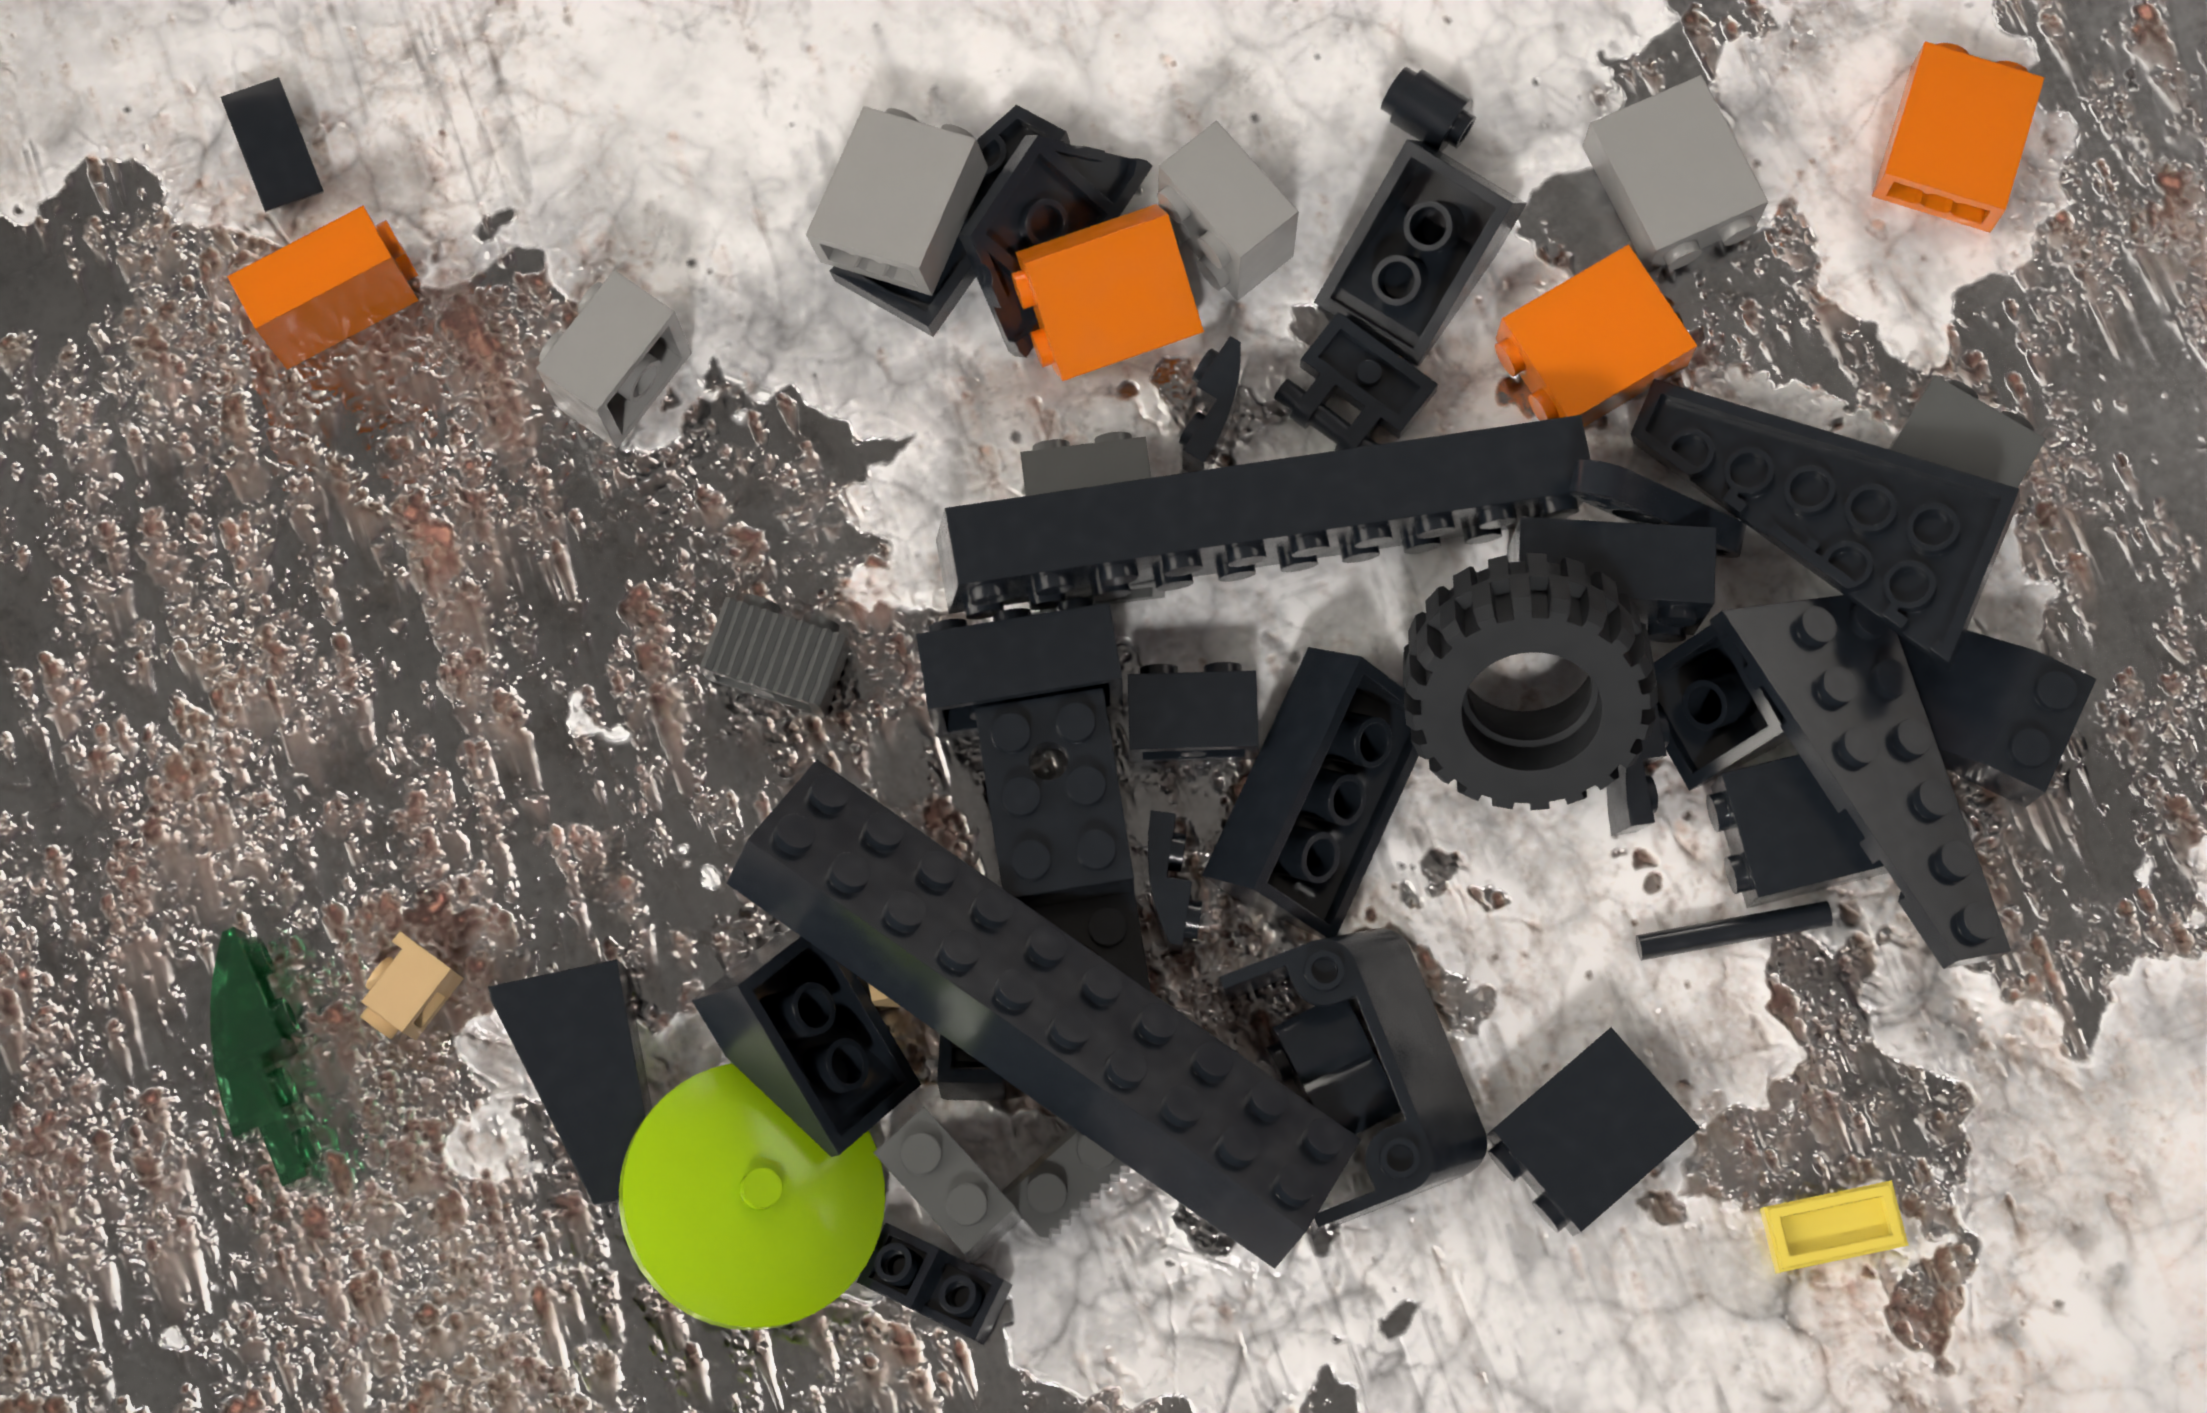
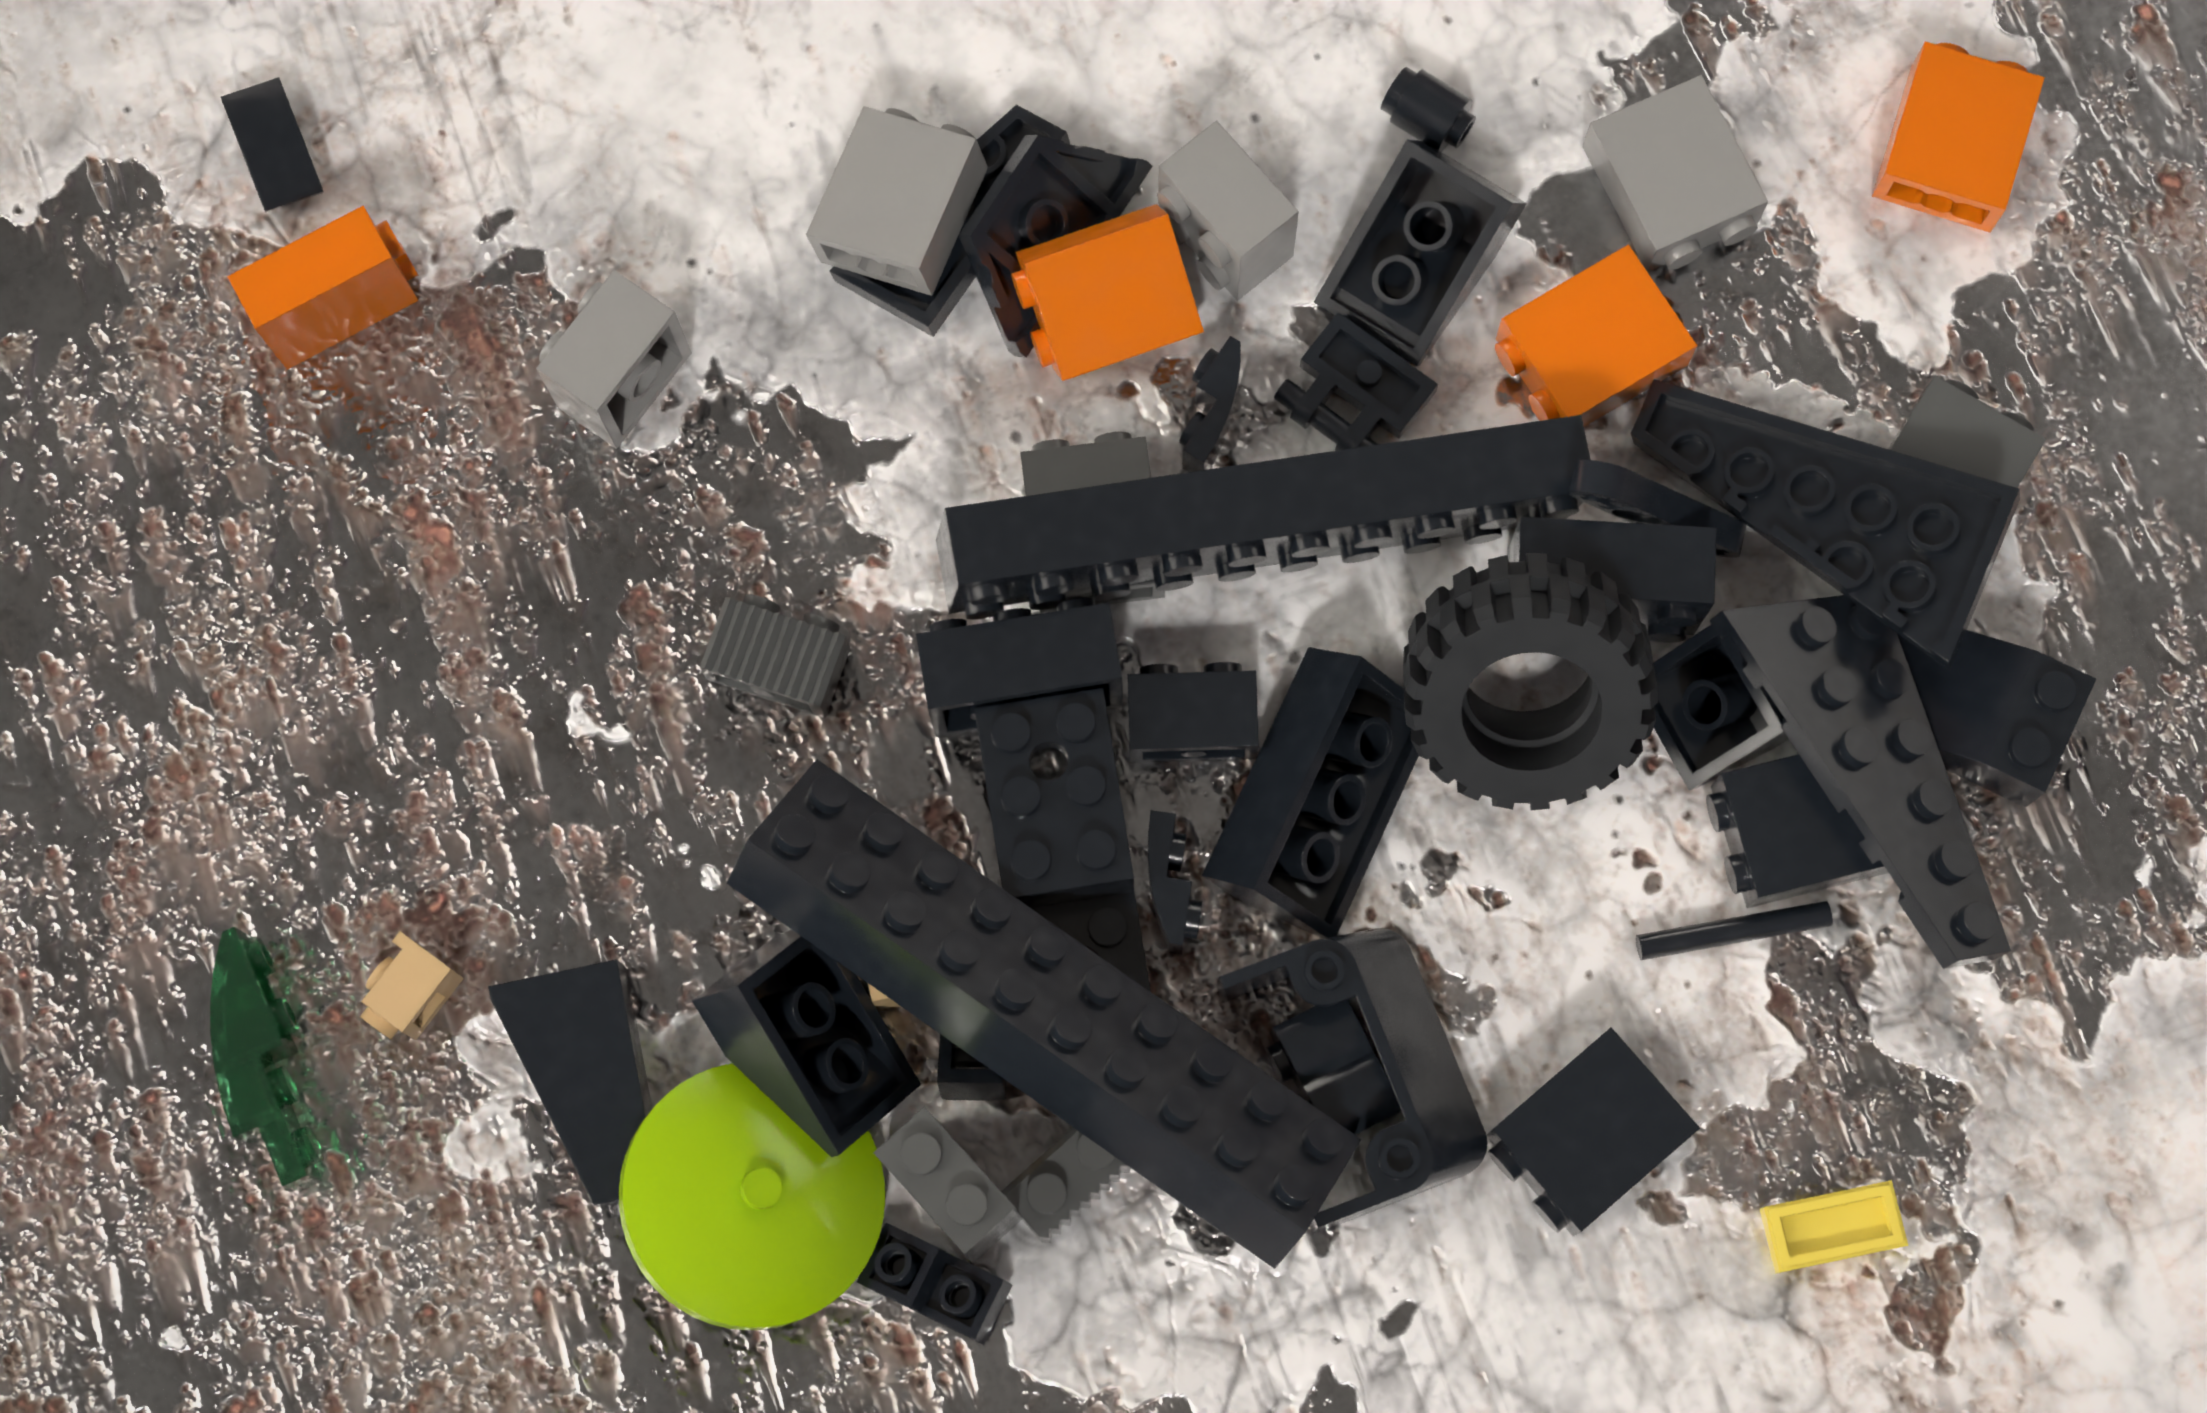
black slope [1607,704,1670,836] -> none

